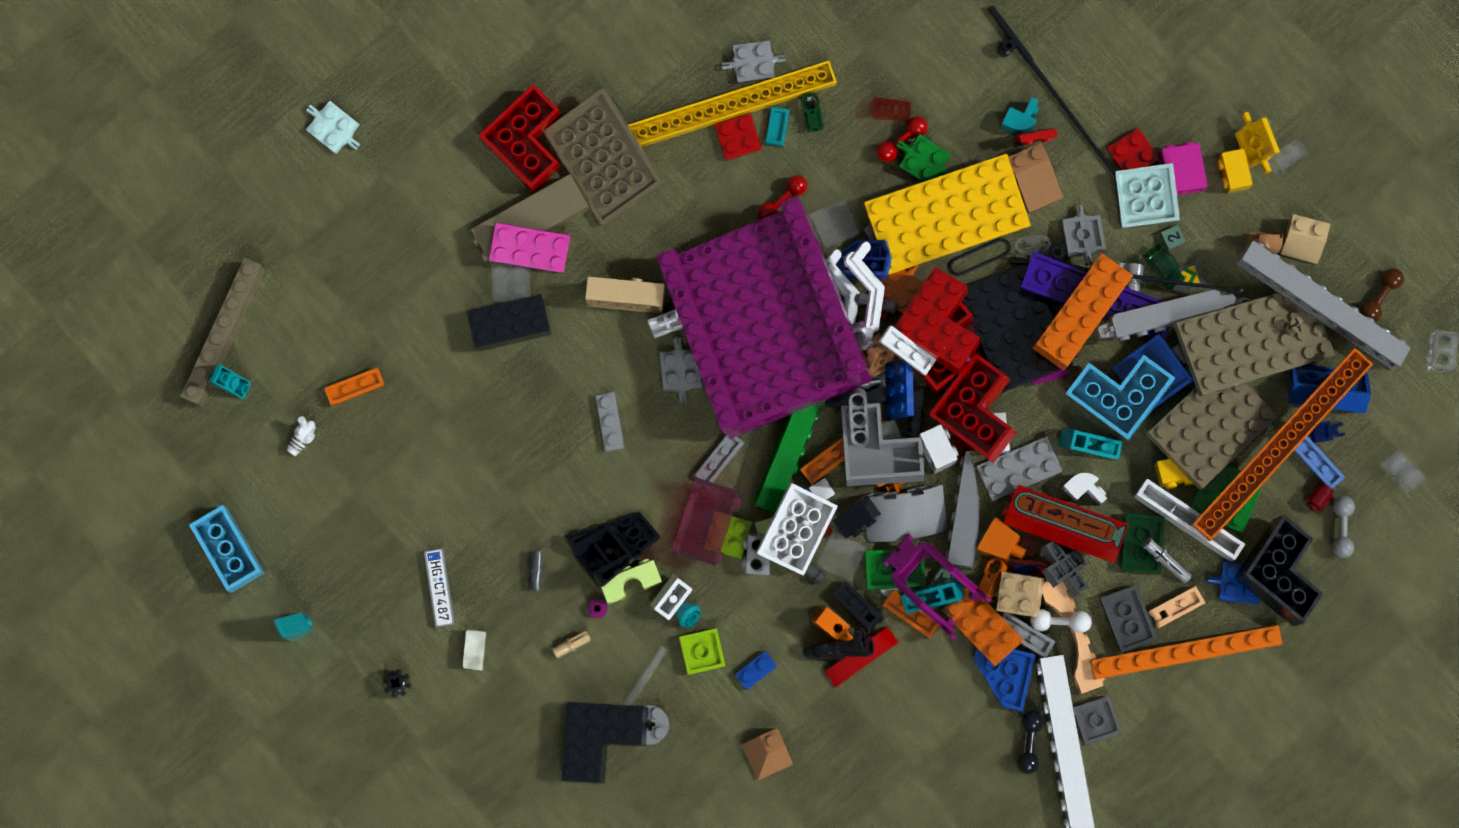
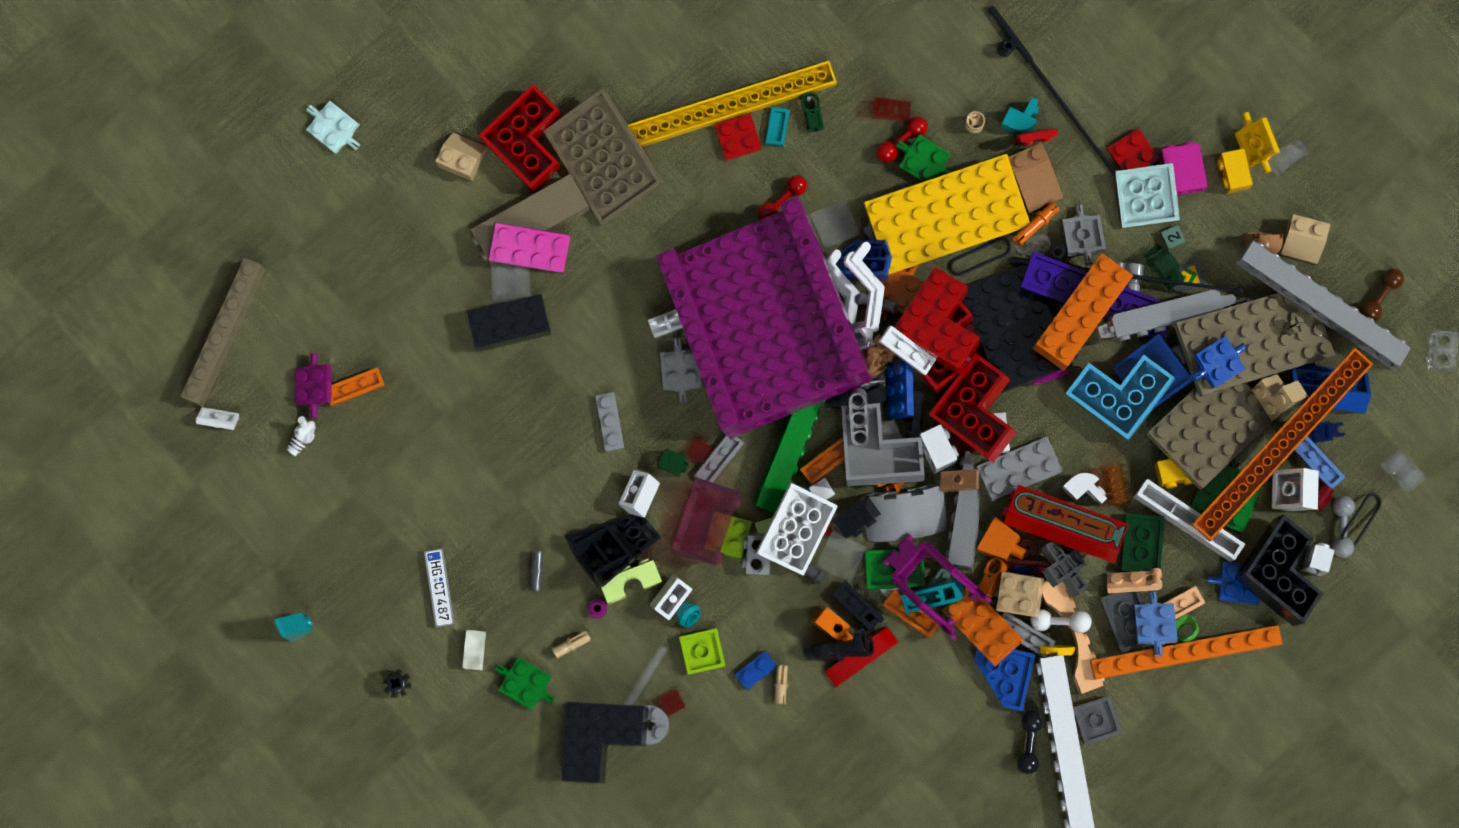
medium azure brick [189,505,265,593] -> none
teal slope [206,364,252,400] -> none
tan brick [585,277,666,314] -> none
light grey plate [722,41,786,84] -> none
medium nougat slope [742,728,793,780] -> none
teal slope [1058,427,1123,460] -> none
light grey pin [1142,538,1192,584] -> none
none -> white plate [196,407,239,430]
none -> magenta plate [295,353,331,418]
none -> tan slope [435,133,487,181]
none -> green plate [495,657,556,711]
none -> white brick [619,470,660,518]
none -> dark green brick [658,448,689,477]
none -> clear red tile [660,690,686,716]
none -> clear red tile [686,438,713,464]
none -> tan axle [773,665,789,704]
none -> medium nougat plate [940,469,979,492]
none -> tan wheel [965,111,985,134]
none -> orange pin [1012,202,1059,247]
none -> yellow tile [1040,645,1075,656]
none -> clear orange piece [1102,464,1133,506]
none -> light nougat plate [1107,568,1162,593]
none -> medium blue plate [1134,592,1178,657]
none -> bright green piece [1176,614,1199,643]
none -> blue plate [1191,336,1247,389]
none -> tan brick [1251,374,1308,421]
none -> white brick [1272,468,1319,512]
none -> white brick [1302,543,1335,576]
none -> black piece [1341,493,1382,547]

